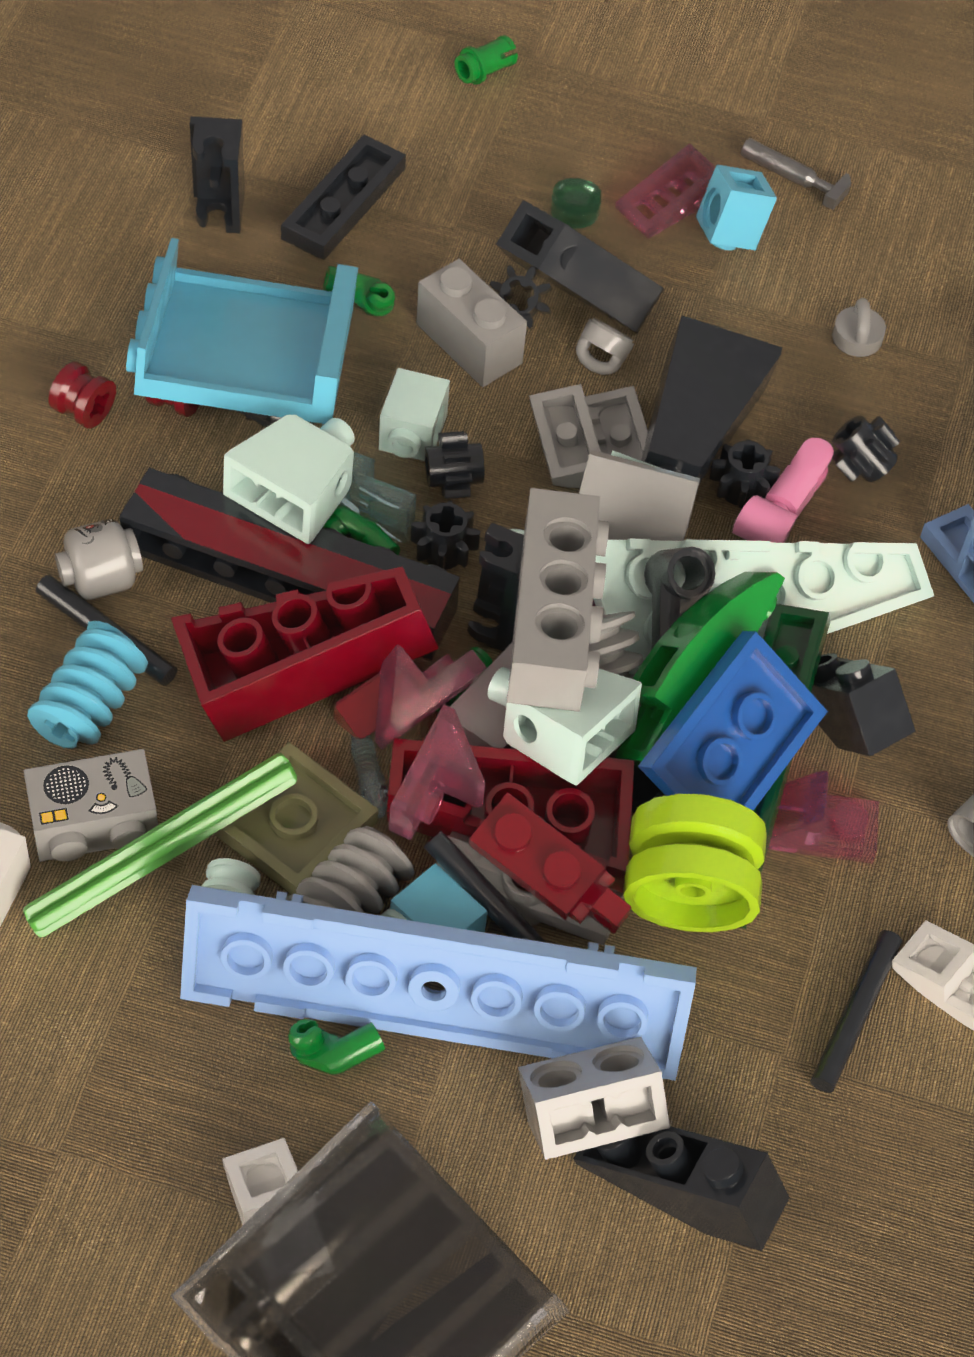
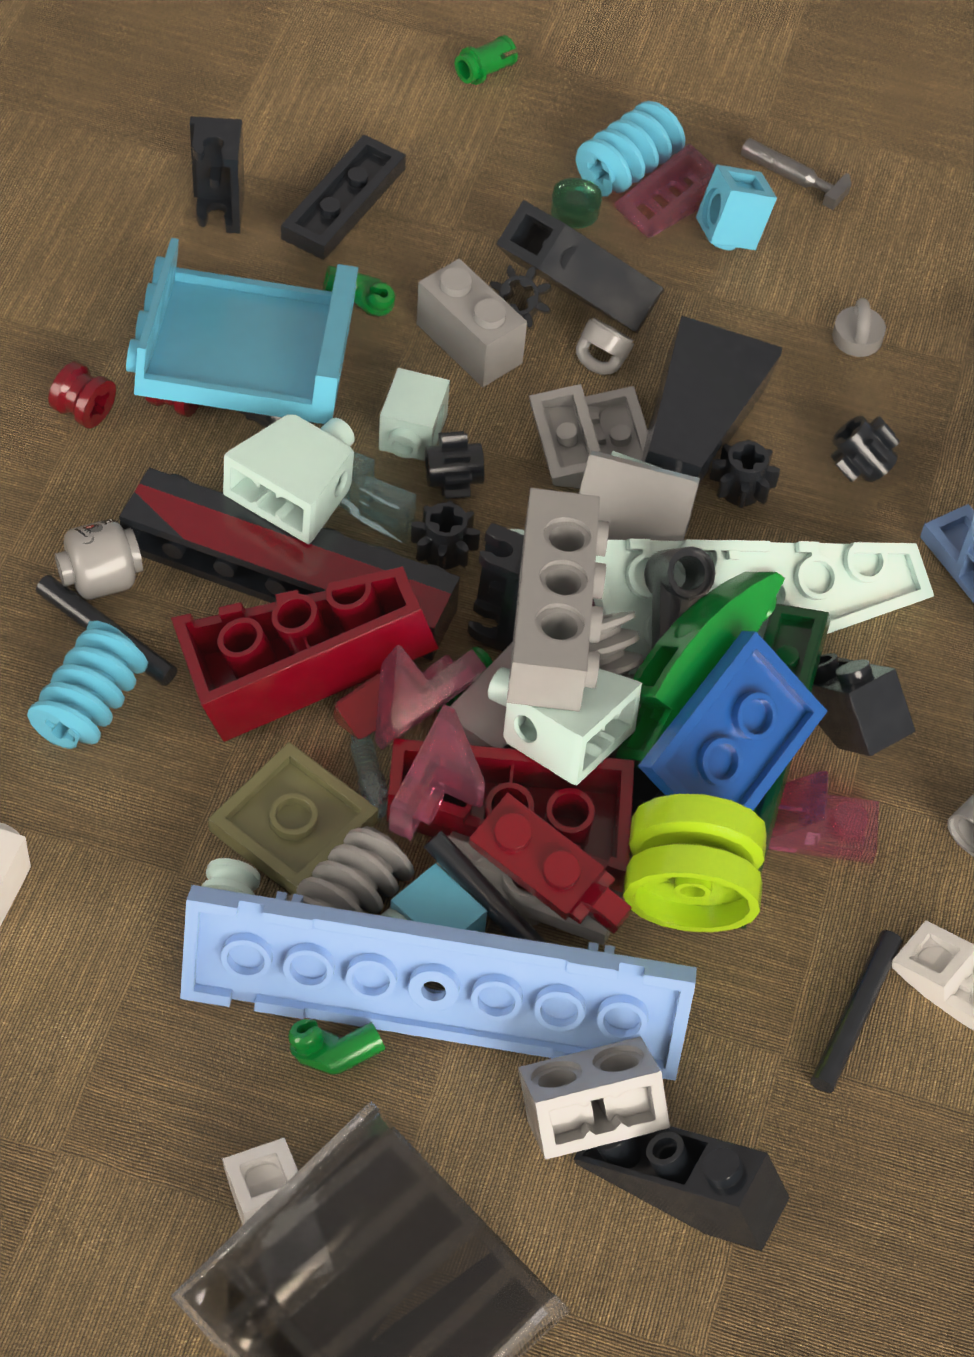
light grey brick [23,749,158,862] -> none
bright green axle [23,753,297,937] -> none
green arm [322,505,401,555] -> none
bright pink piece [732,438,834,543] -> none
none -> medium azure piece [575,101,686,197]

